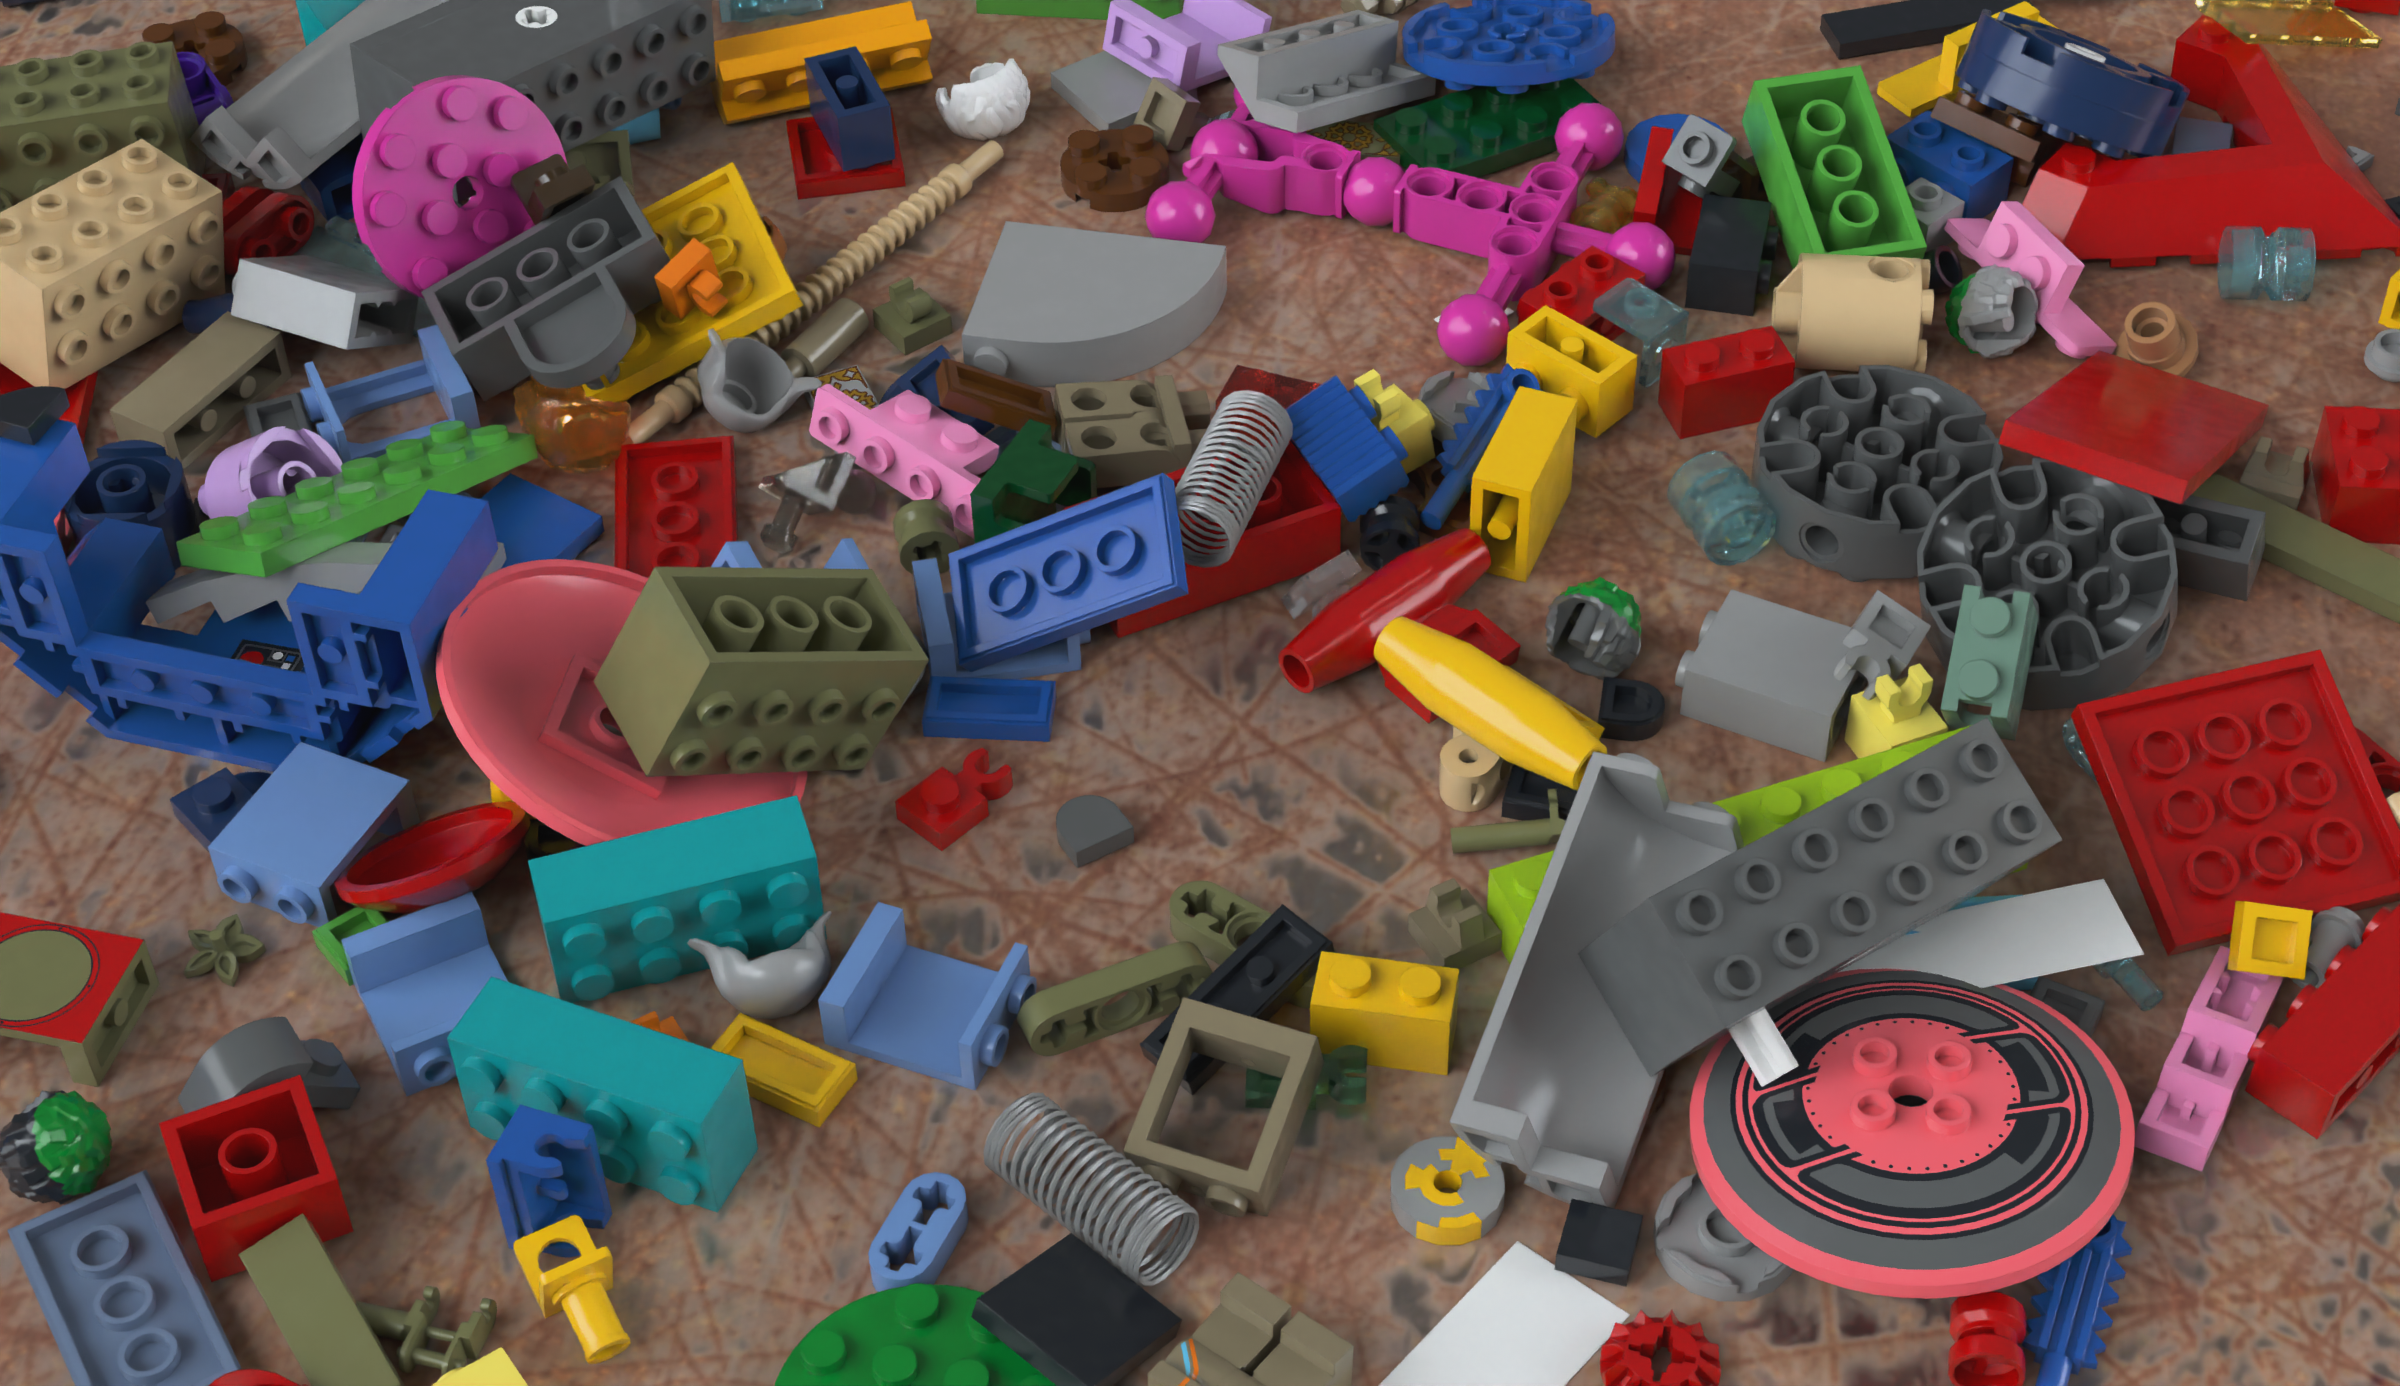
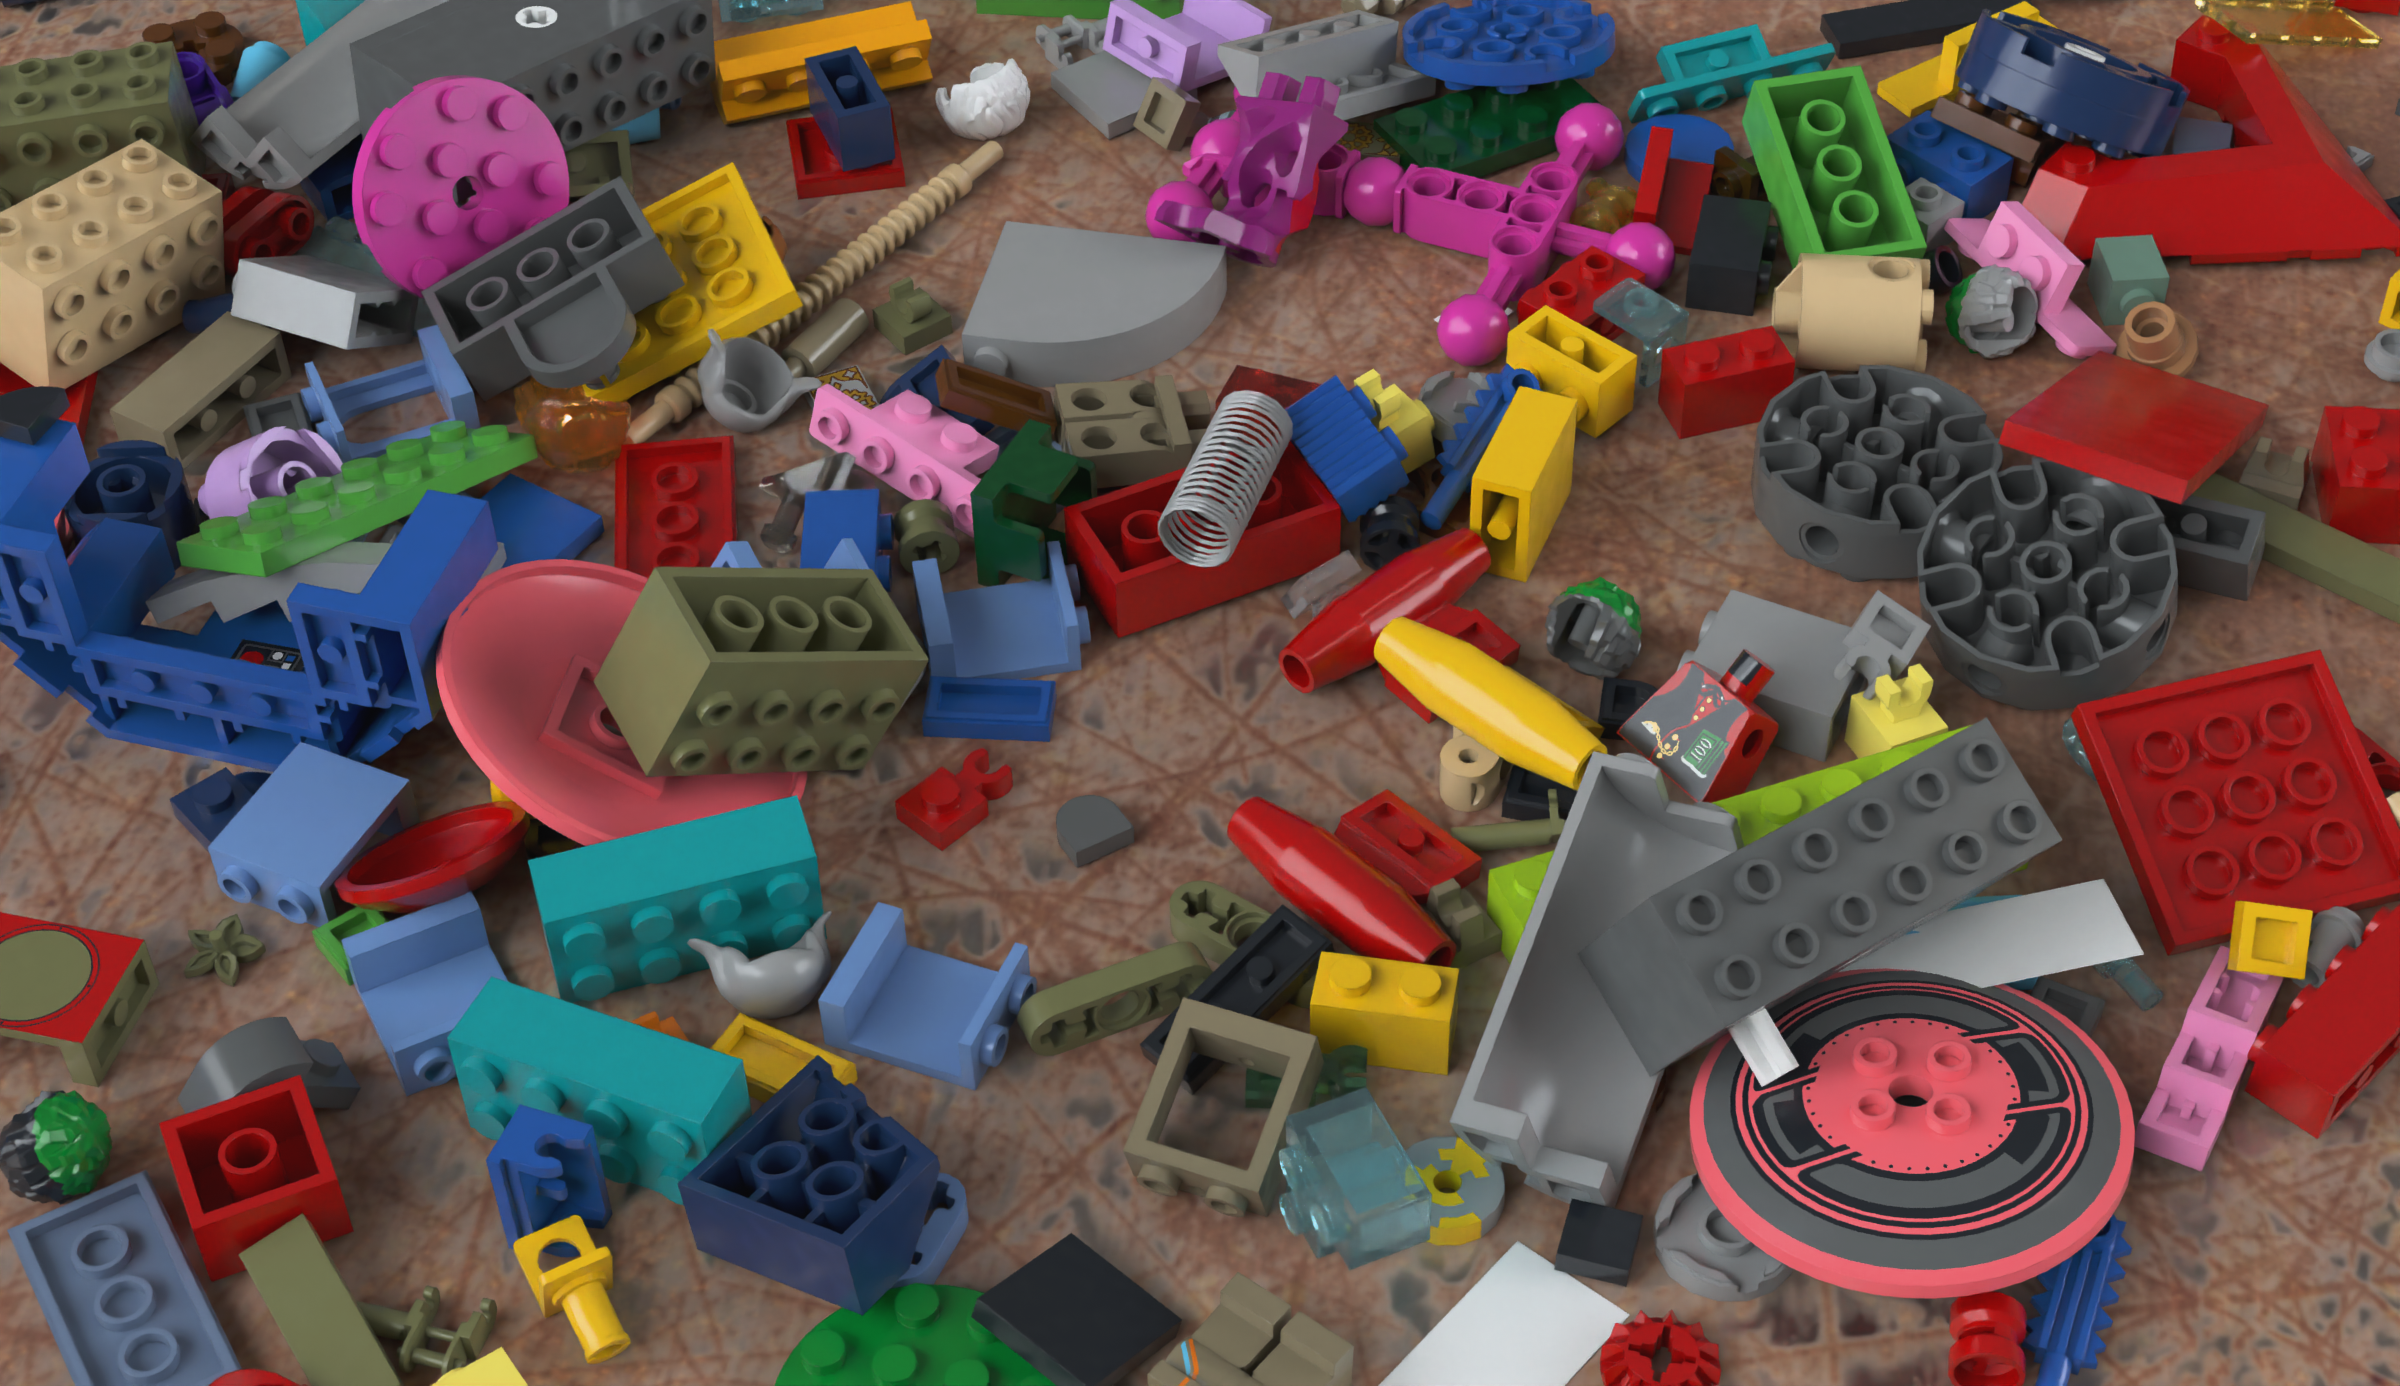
dark brown bracket [510,154,595,225] -> none
orange tile [654,238,728,320] -> none
blue tile [948,473,1189,672] -> none
light grey piece [984,1092,1199,1287] -> none
reddish brown plate [1060,124,1169,212] -> none
bracket [1661,114,1740,199] -> none
clear light blue wheel [1667,451,1777,566] -> none
sand green brick [1940,584,2039,741] -> none
clear light blue wheel [2217,226,2316,301] -> none
none -> medium azure cone [230,41,291,102]
none -> dark blue wedge [677,1055,940,1315]
none -> blue brick [800,489,894,592]
none -> light grey piece [1035,15,1108,69]
none -> magenta hips [1154,72,1349,268]
none -> red plate [1227,789,1483,967]
none -> clear light blue brick [1279,1087,1432,1271]
none -> torso [1616,649,1778,803]
none -> teal bracket [1627,24,1836,123]
none -> sand green brick [2087,235,2170,326]

